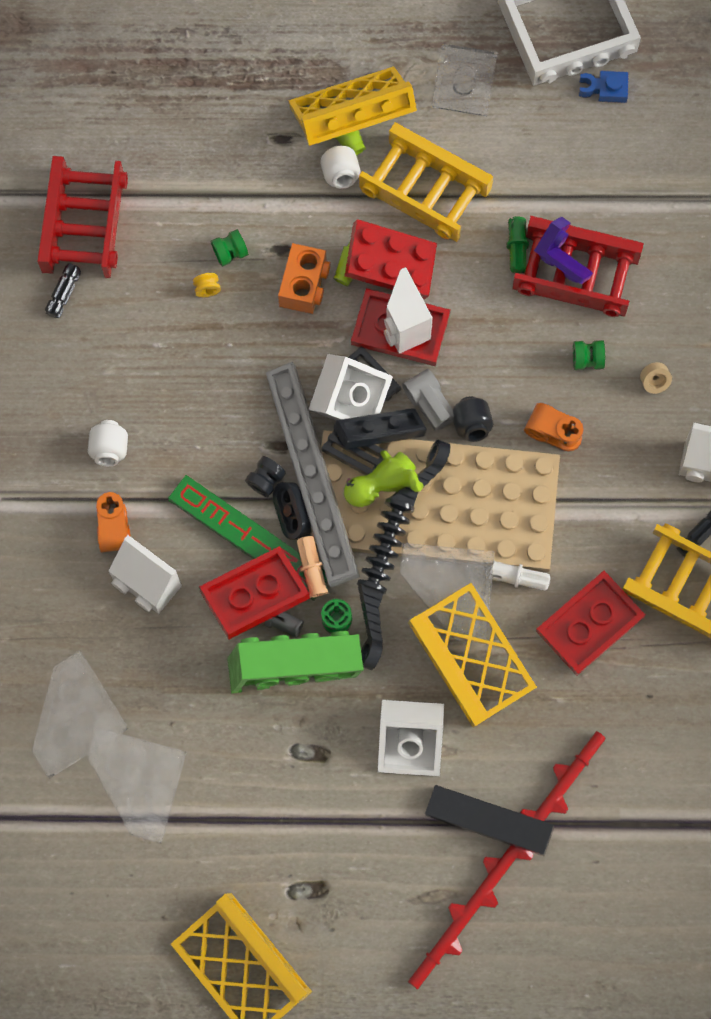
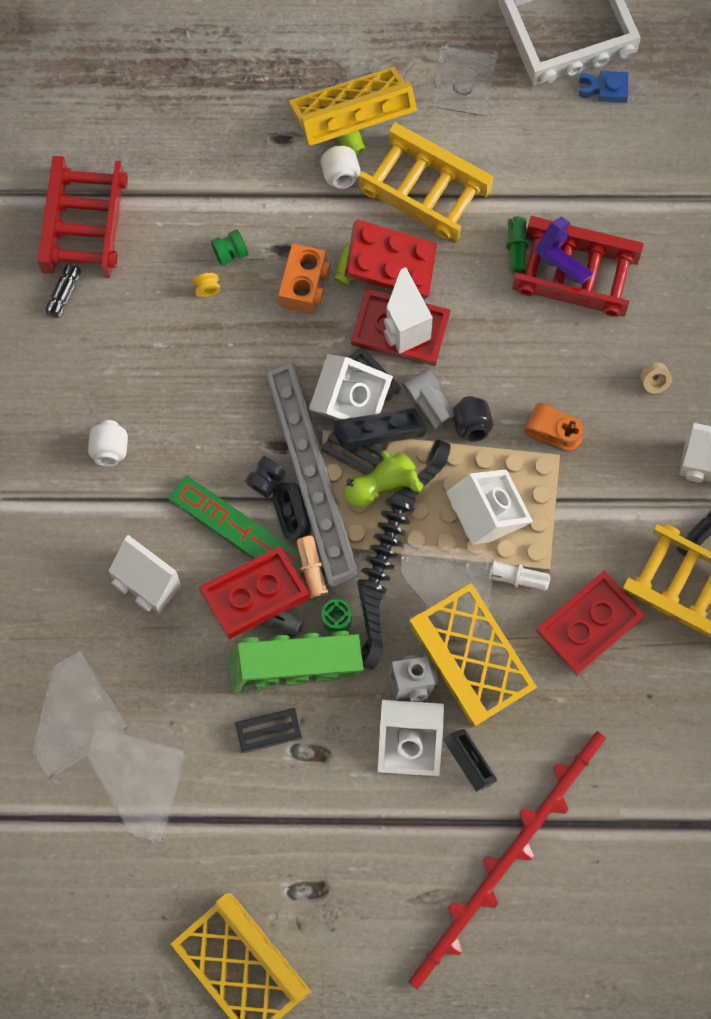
orange piece [96,492,131,553] -> none
black tile [425,785,554,856] -> none
green wheel [573,340,605,370] -> none
none -> black tile [235,708,302,754]
none -> light grey brick [388,655,438,702]
none -> black tile [443,729,497,792]
none -> white slope [446,469,533,545]

